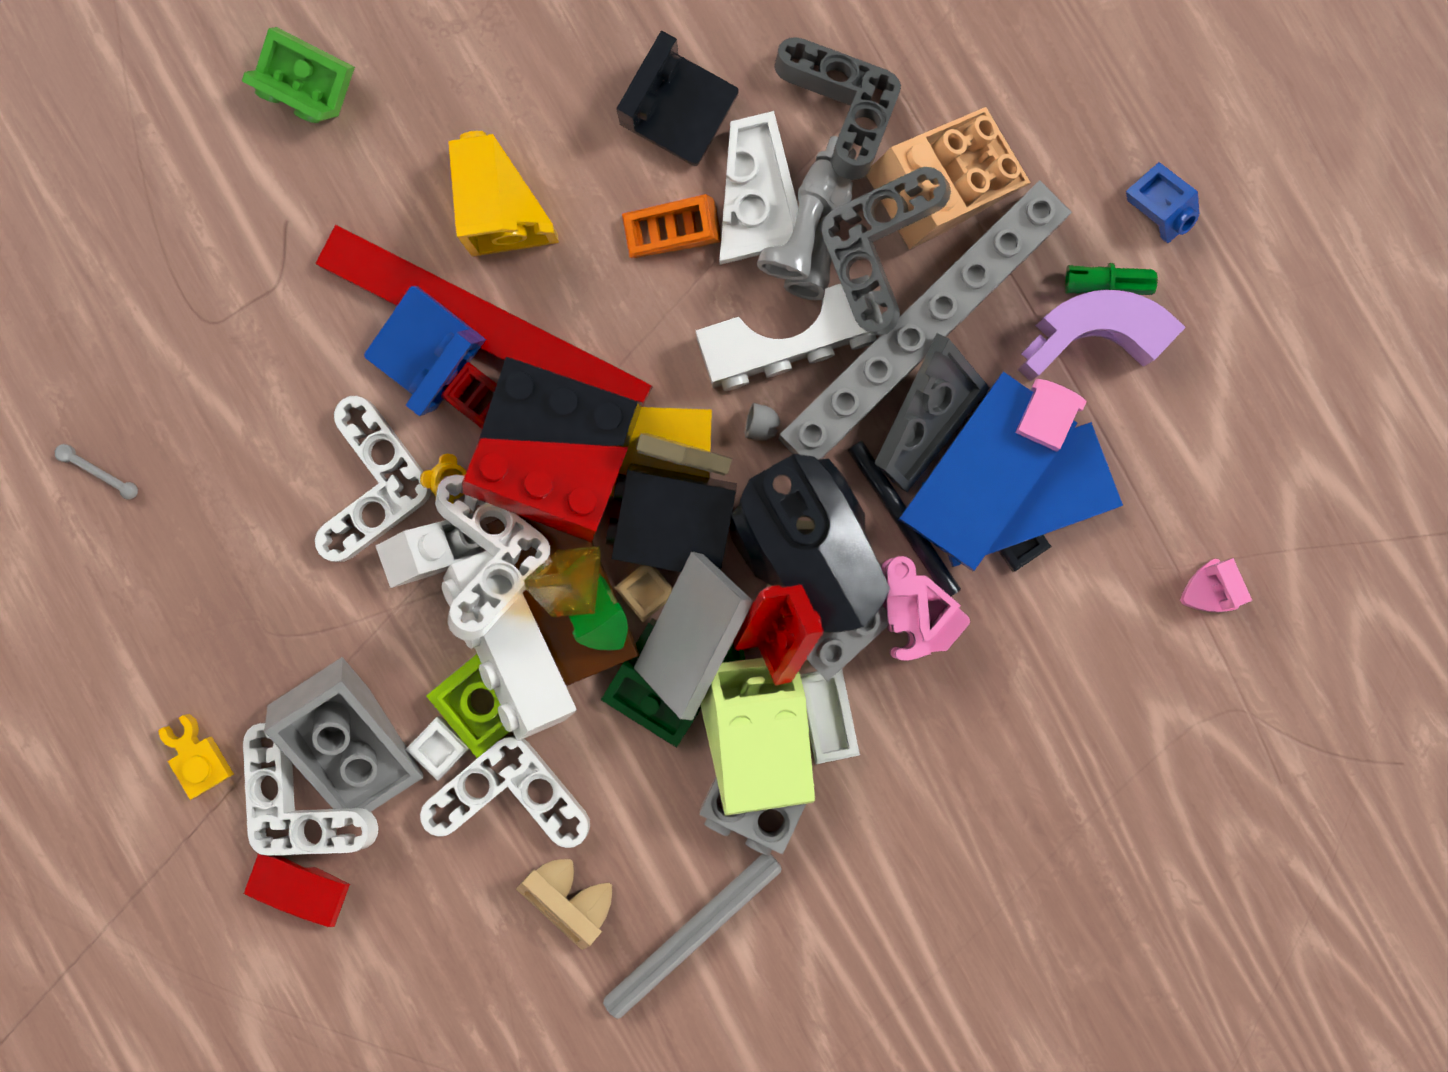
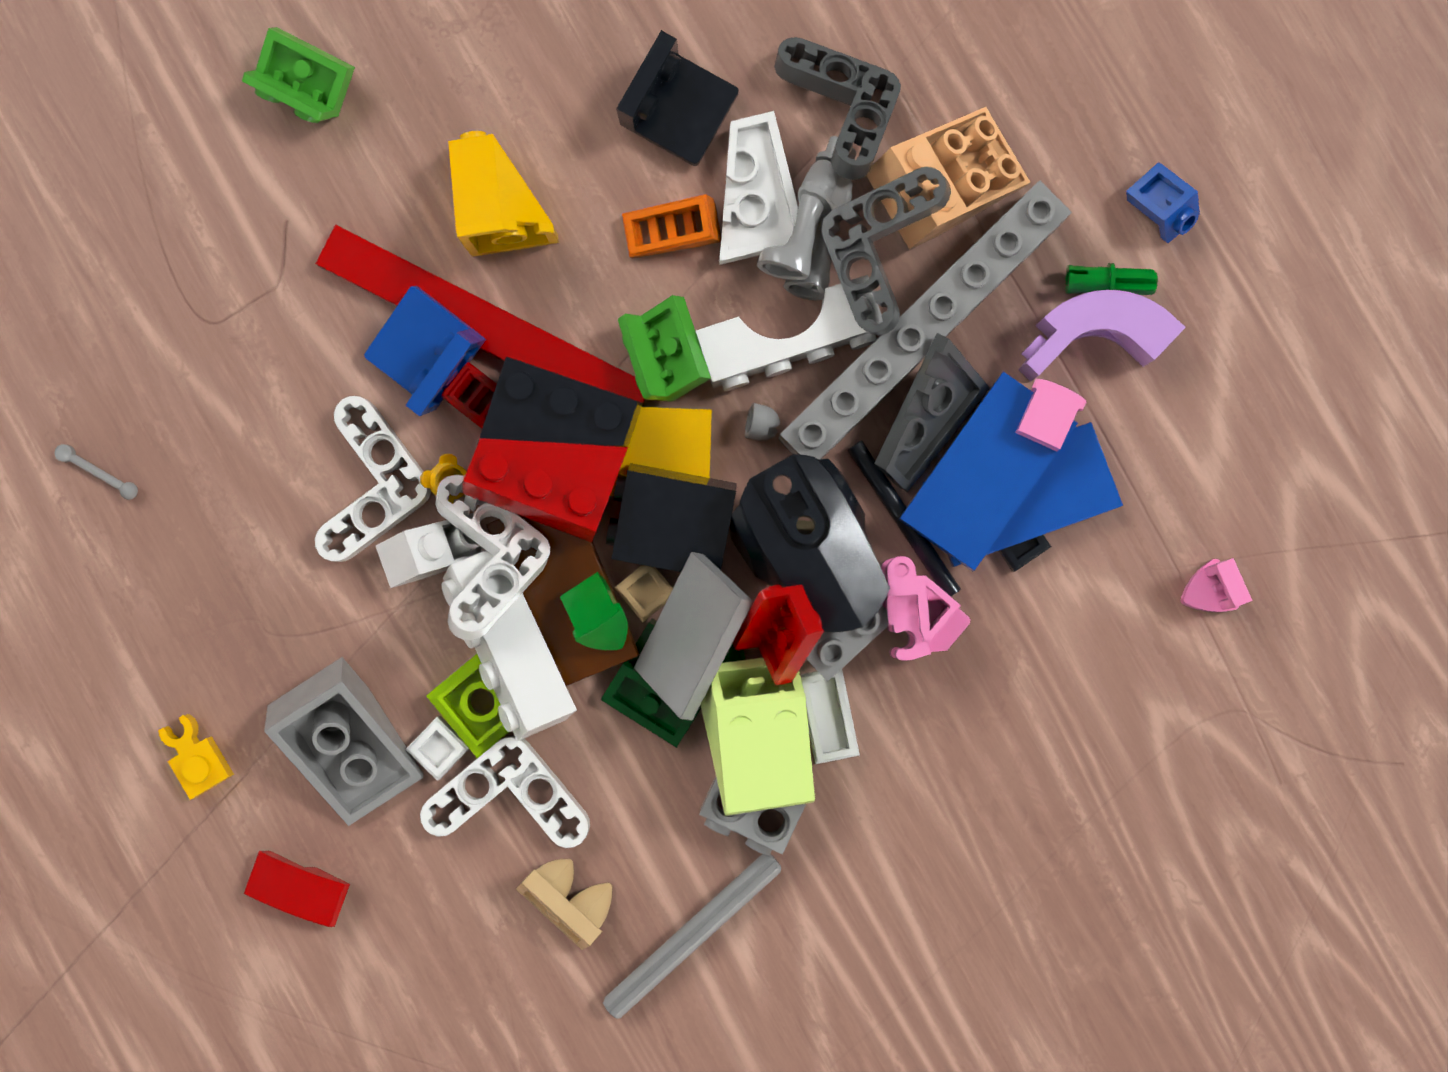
white beam [243,723,378,856] -> none
clear yellow slope [524,546,601,617] -> none
dark tan tile [636,433,732,476] -> none
none -> bright green bracket [618,295,711,402]

